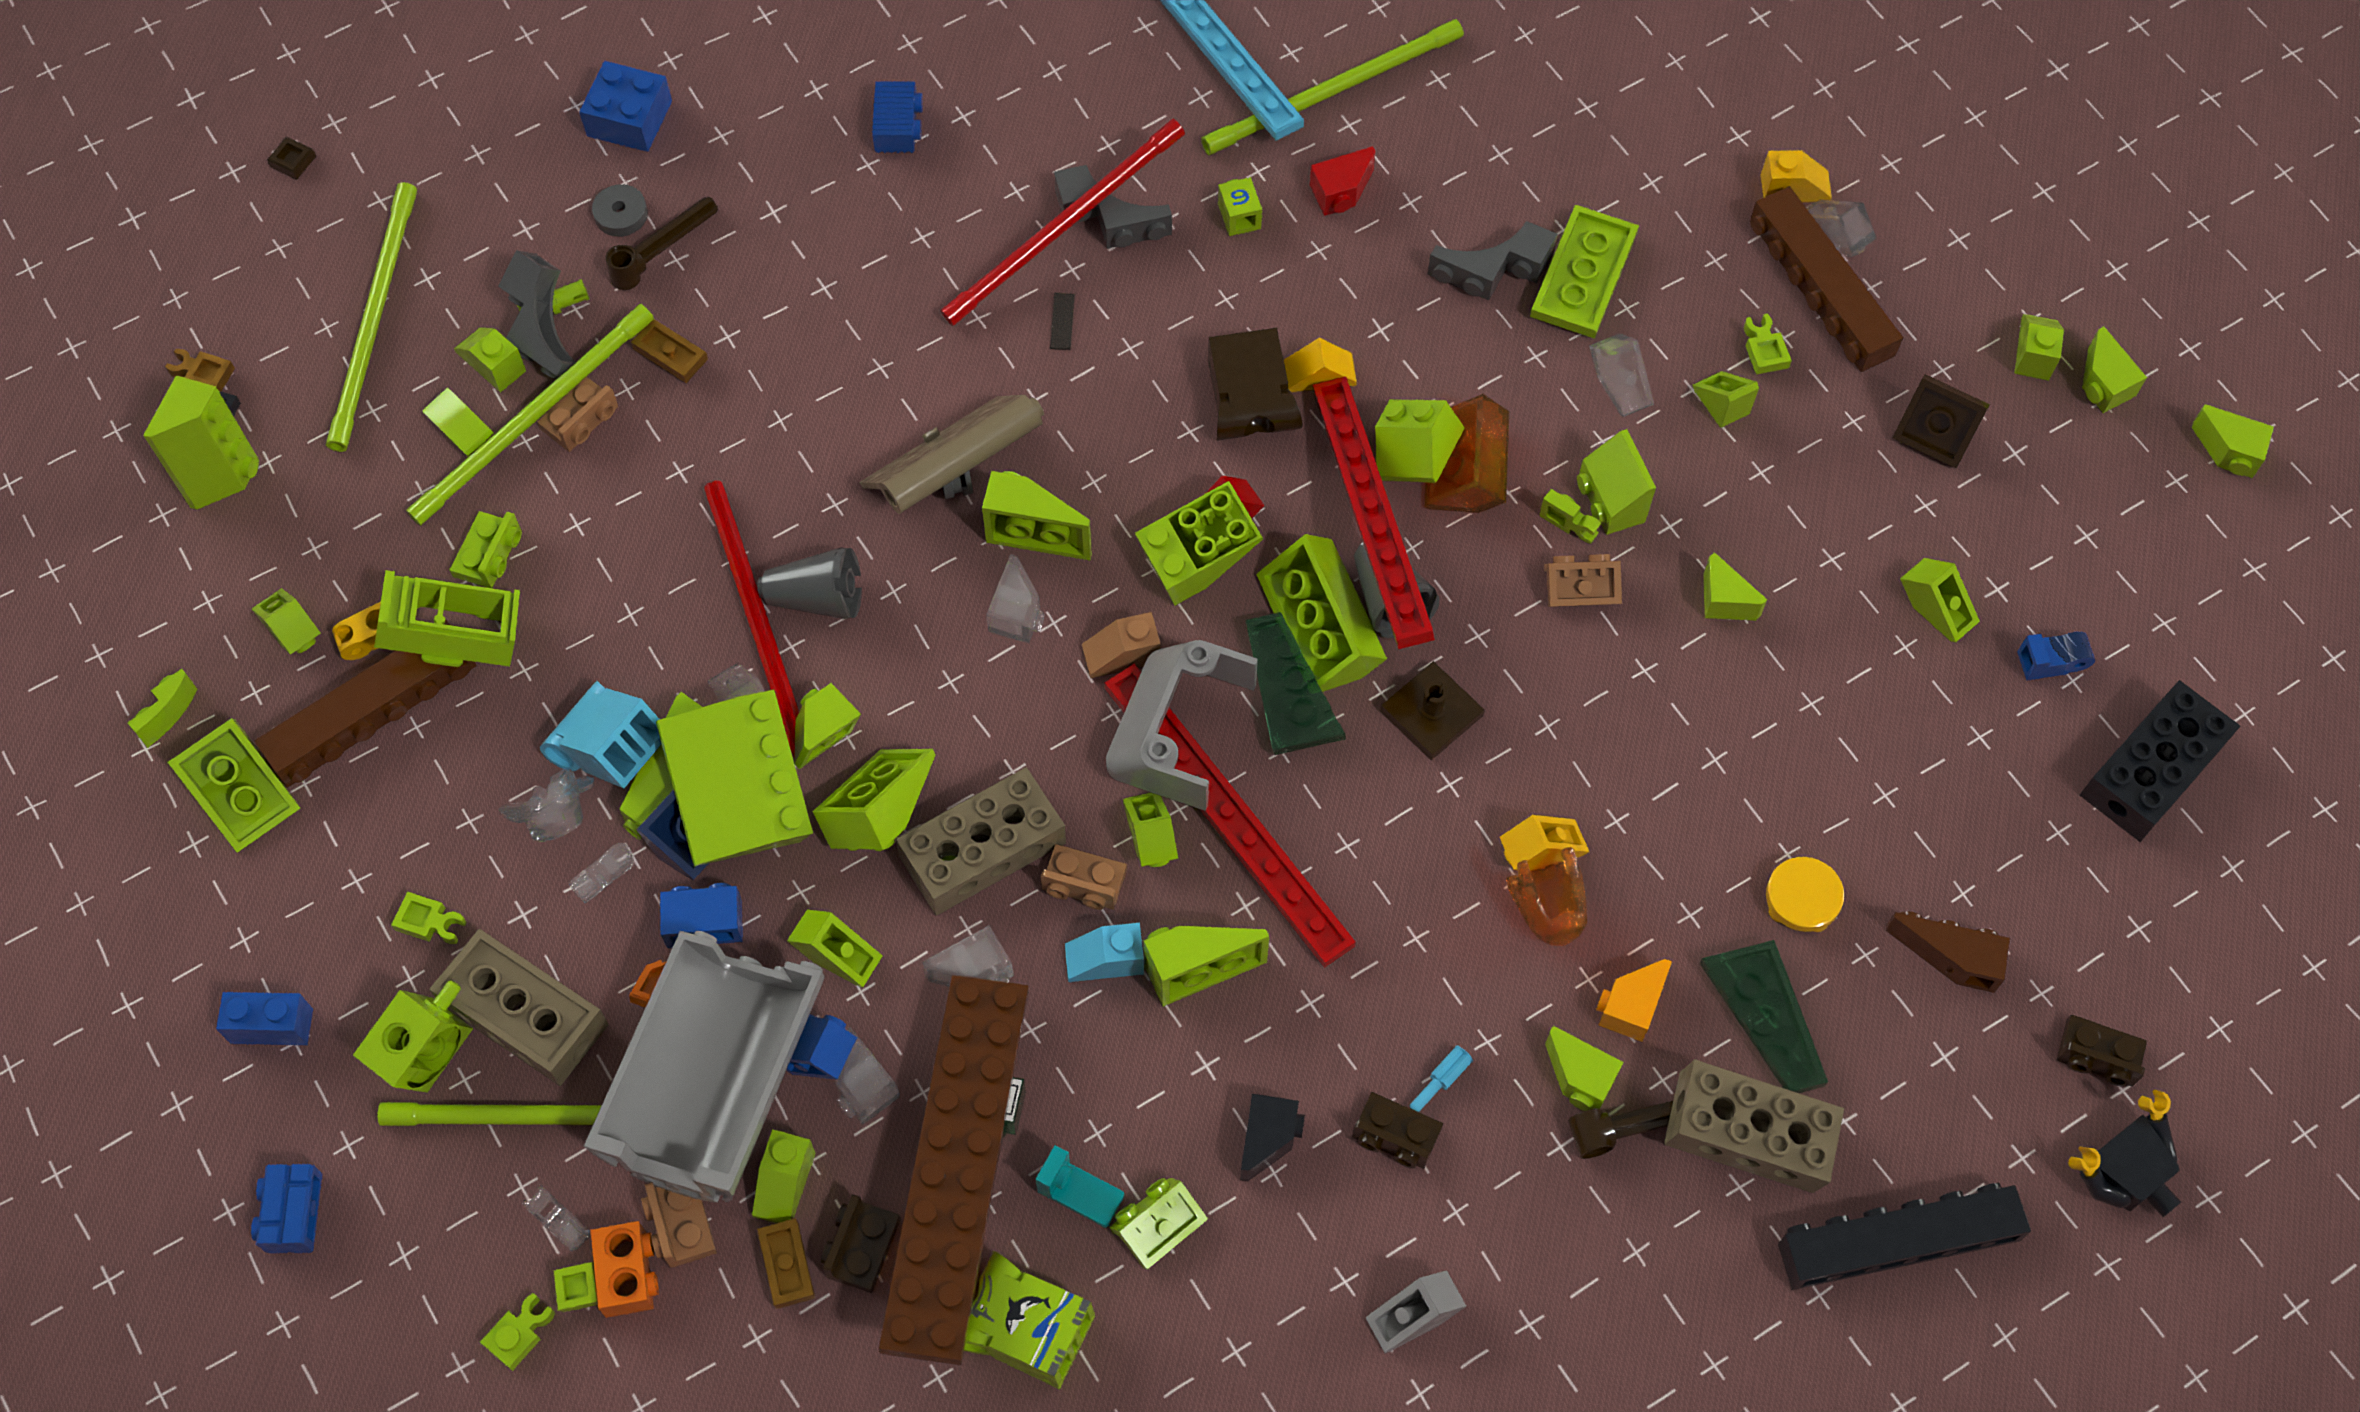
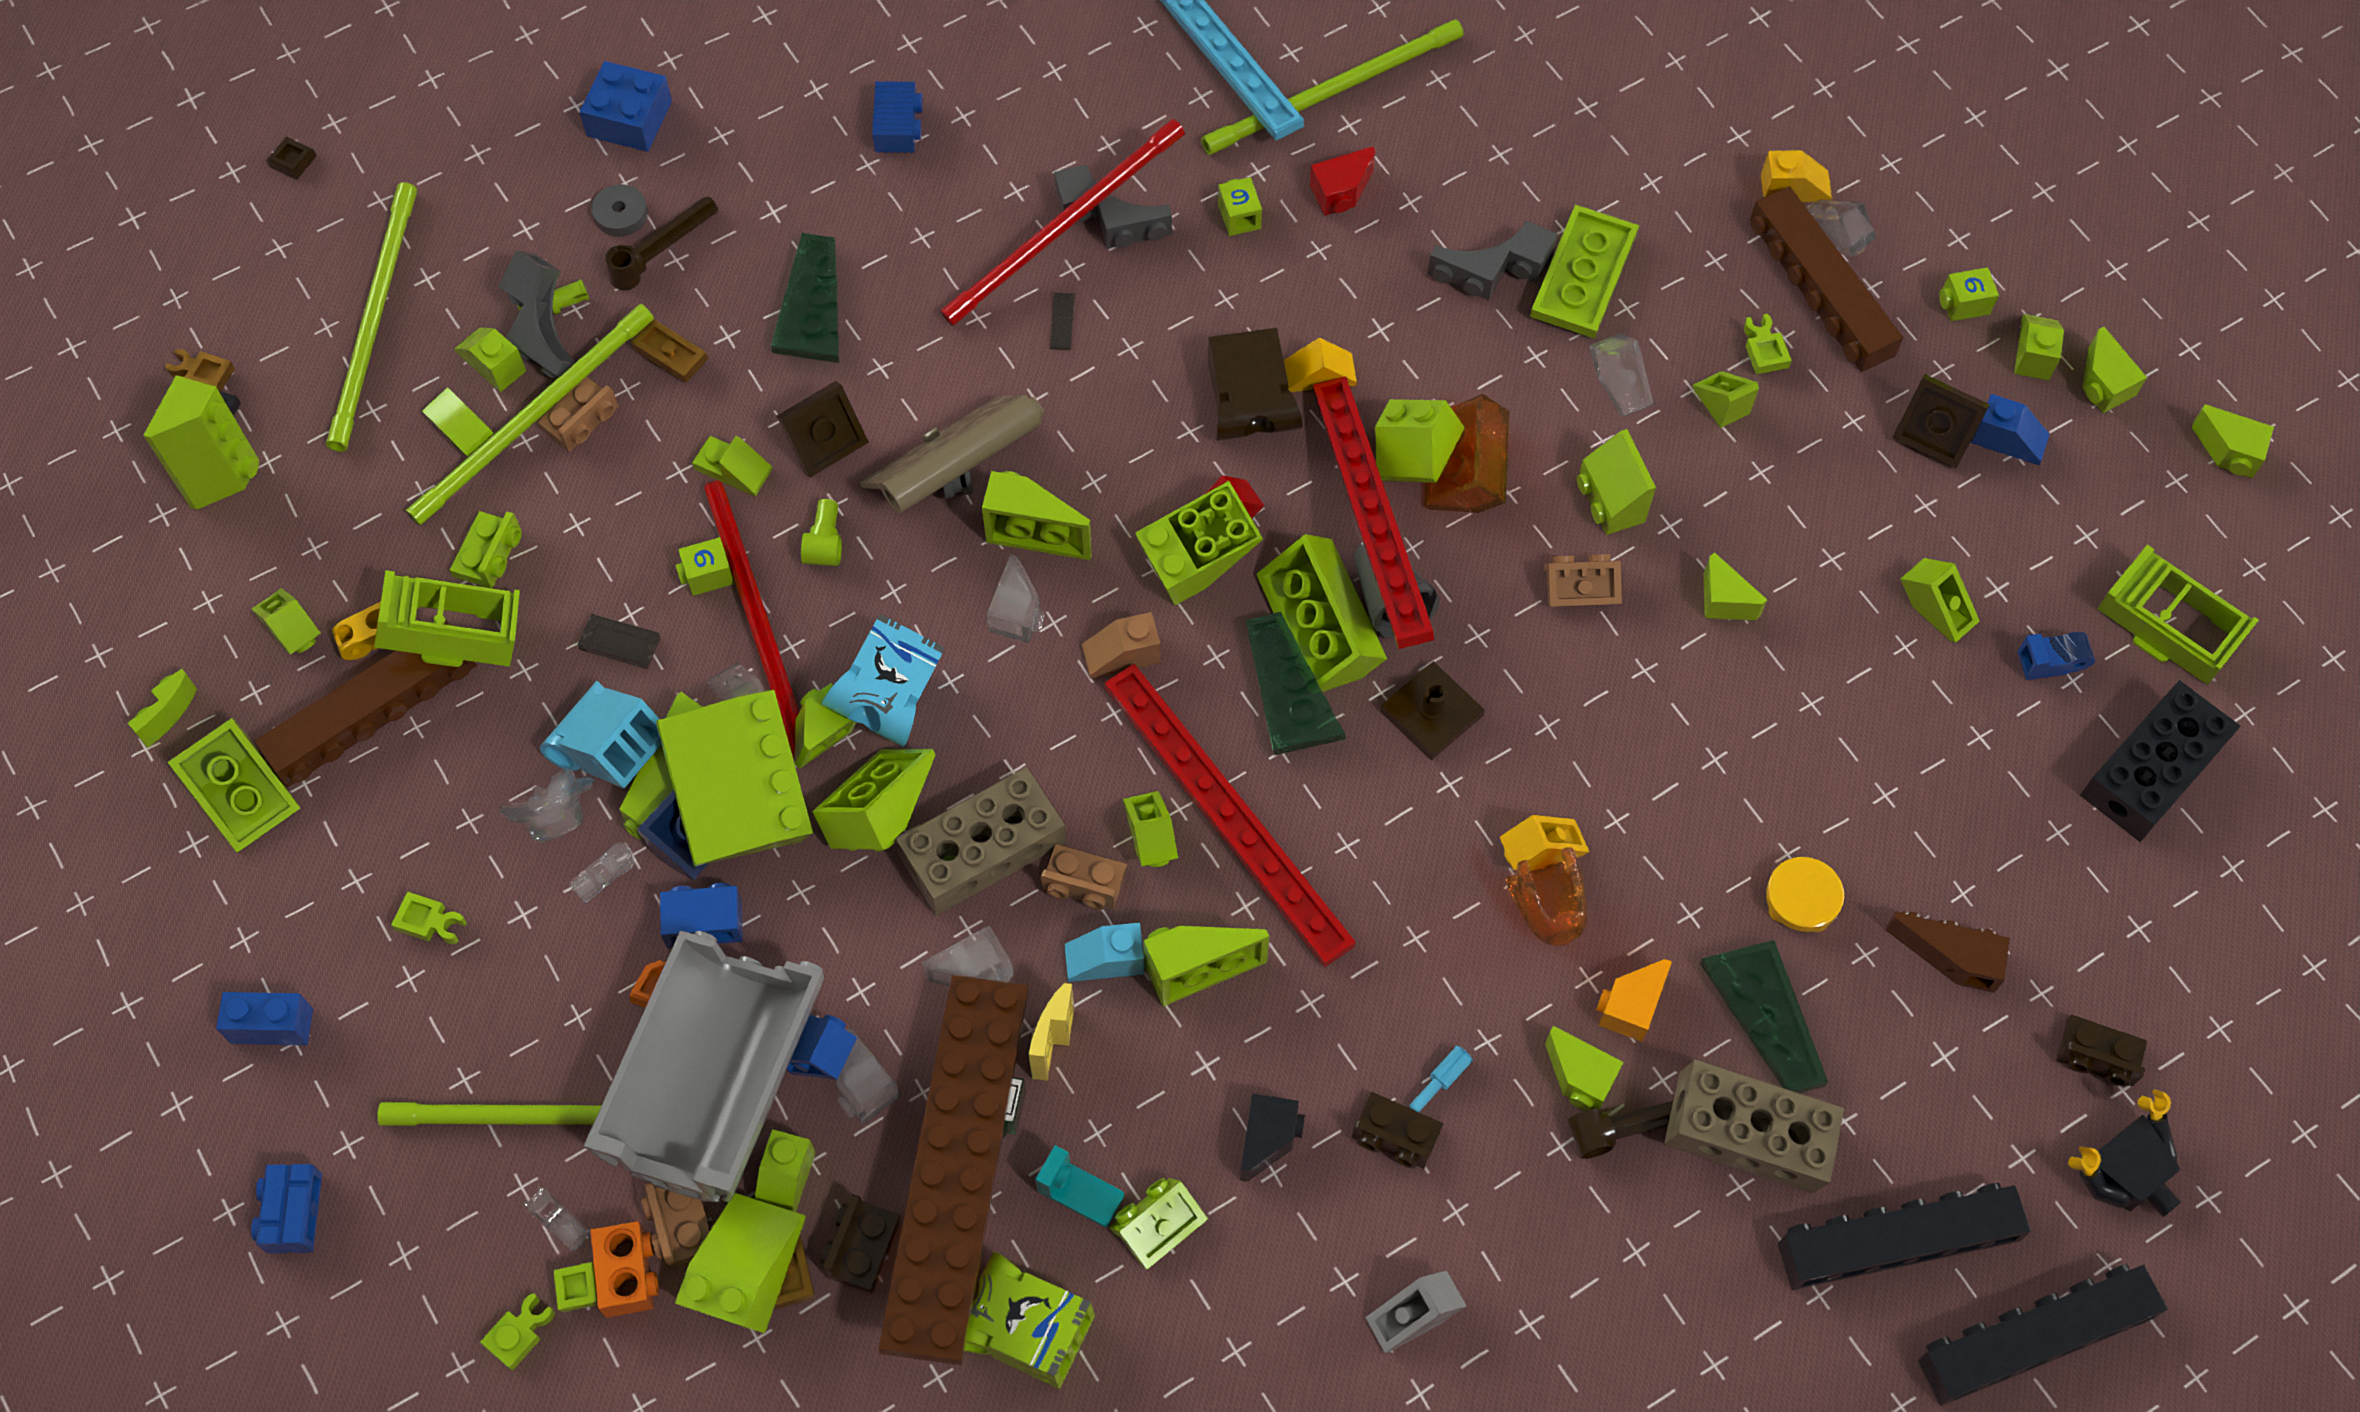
lime piece [353,980,473,1093] -> none
dark tan brick [429,929,609,1086] -> none
dark grey cone [758,547,862,619] -> none
lime slope [787,909,883,987] -> none
light grey windscreen [1106,640,1258,811] -> none
lime plate [1539,489,1601,544] -> none
none -> clear smoke tile [578,614,661,669]
none -> lime brick [675,537,734,596]
none -> lime slope [675,1193,806,1333]
none -> lime slope [692,436,773,496]
none -> clear green wing [771,233,840,363]
none -> dark brown tile [776,381,869,477]
none -> lime pin [801,499,842,566]
none -> medium azure piece [821,614,945,747]
none -> light yellow slope [1029,983,1074,1081]
none -> black brick [1918,1264,2168,1406]
none -> lime brick [1939,267,1999,321]
none -> blue slope [1971,394,2049,465]
none -> lime piece [2098,544,2259,685]

